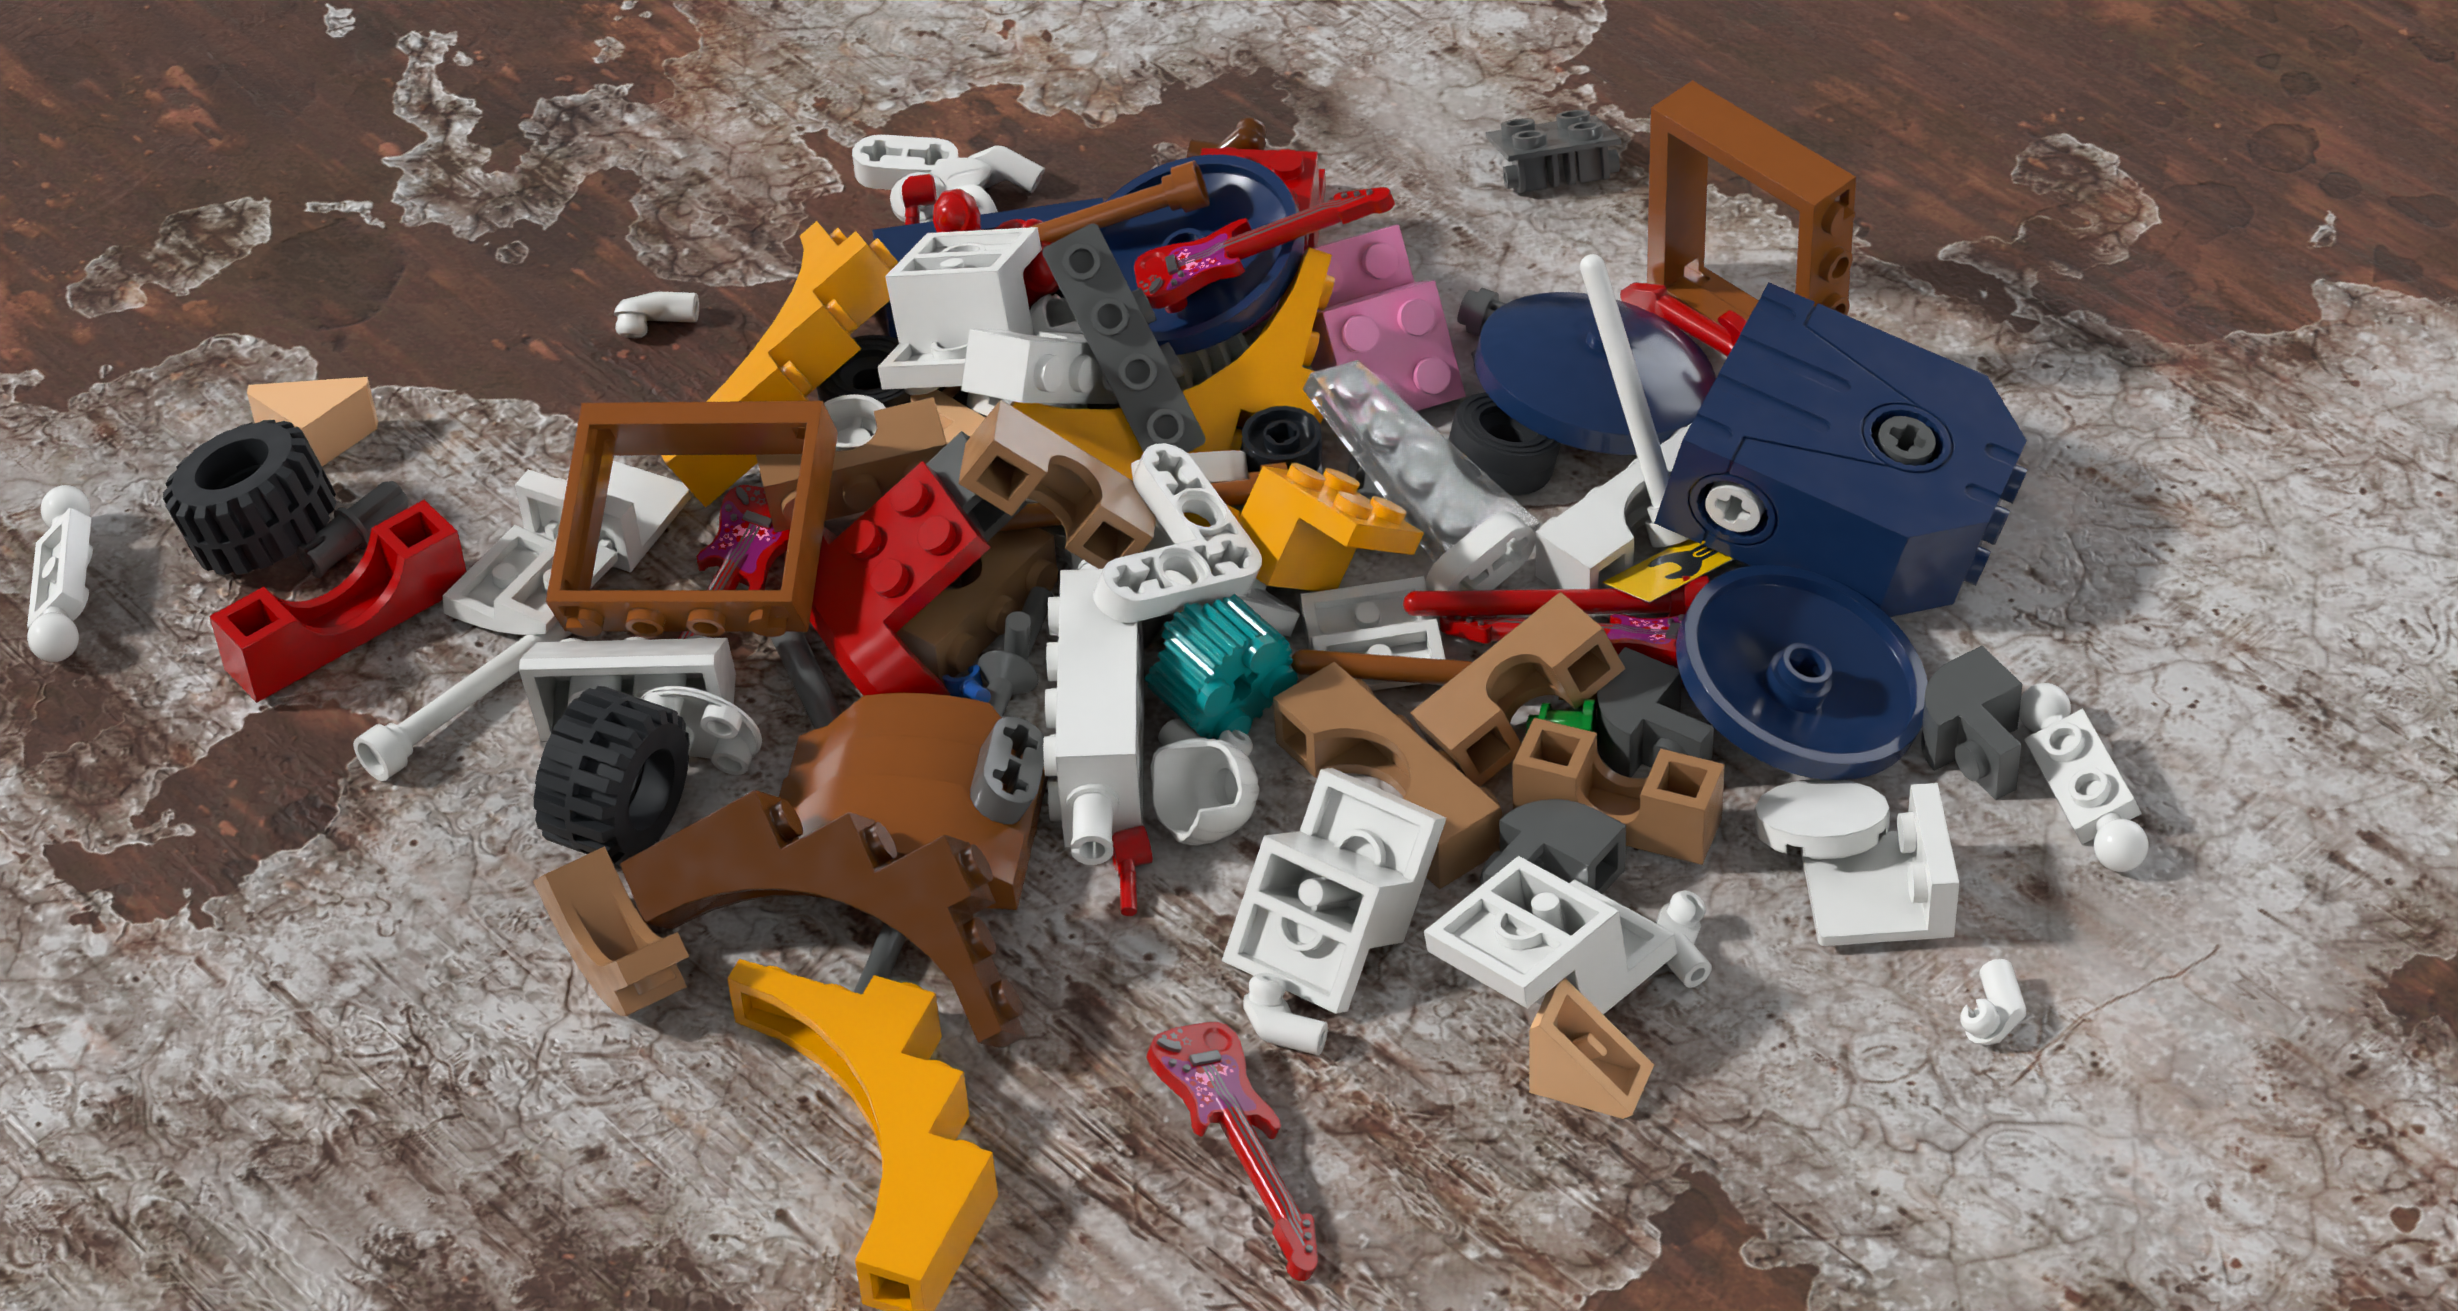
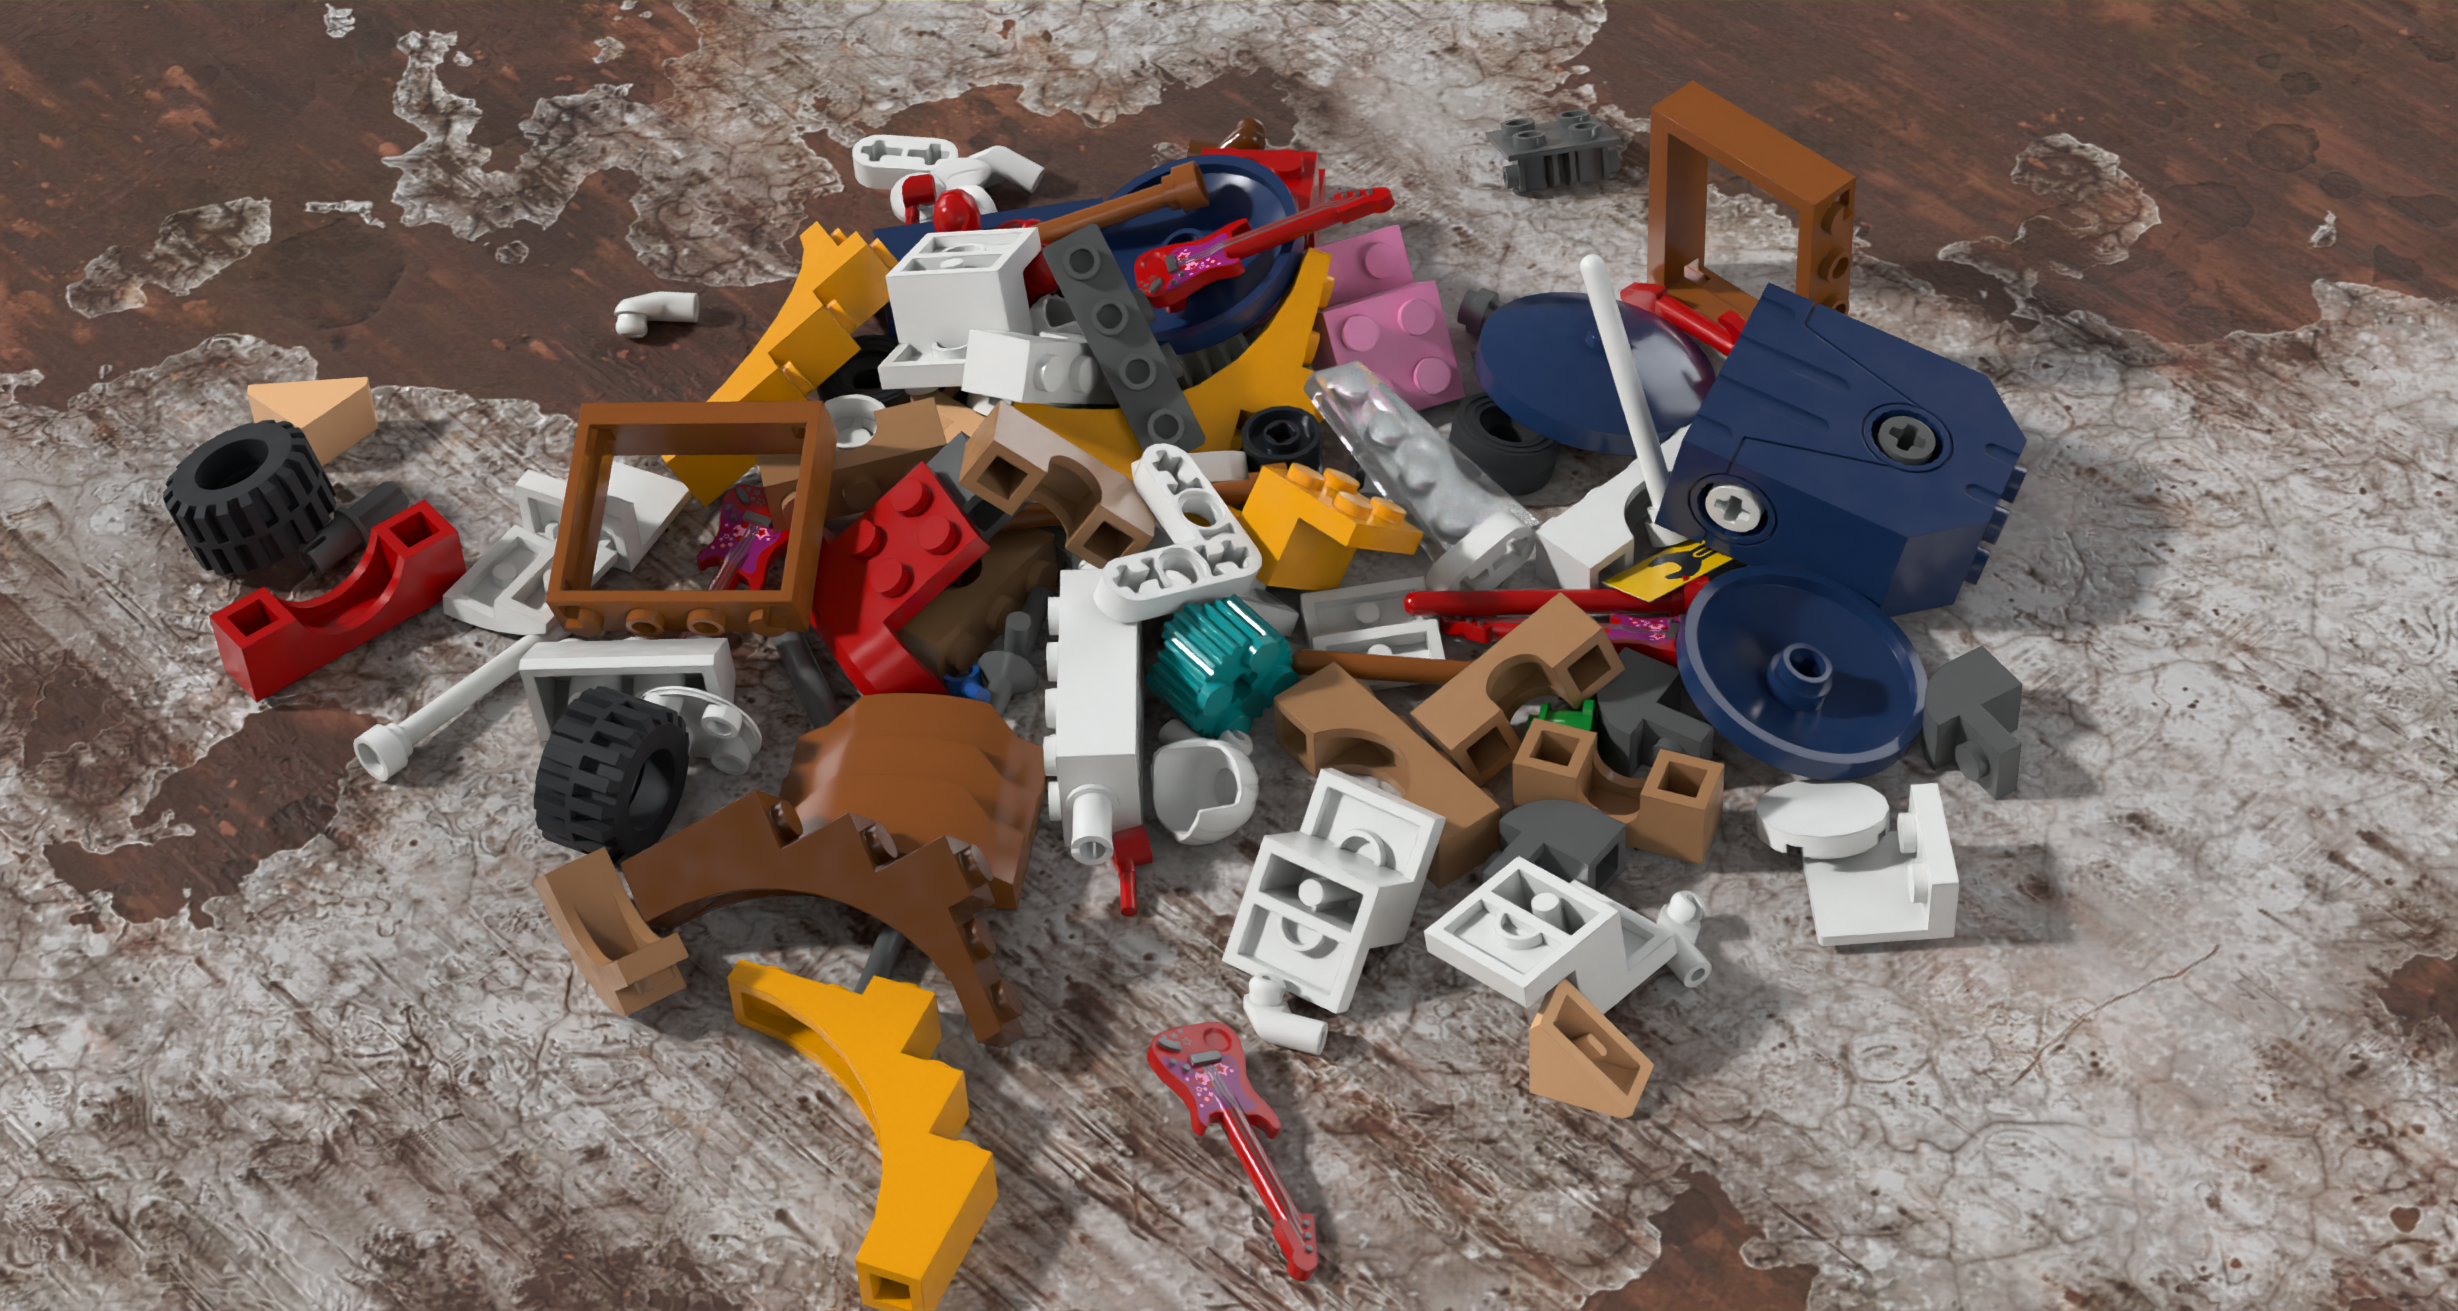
white plate [27,485,93,662] -> none
dark grey beam [970,716,1044,824] -> none
white arm [1960,959,2026,1045] -> none
white plate [2019,683,2149,872] -> none

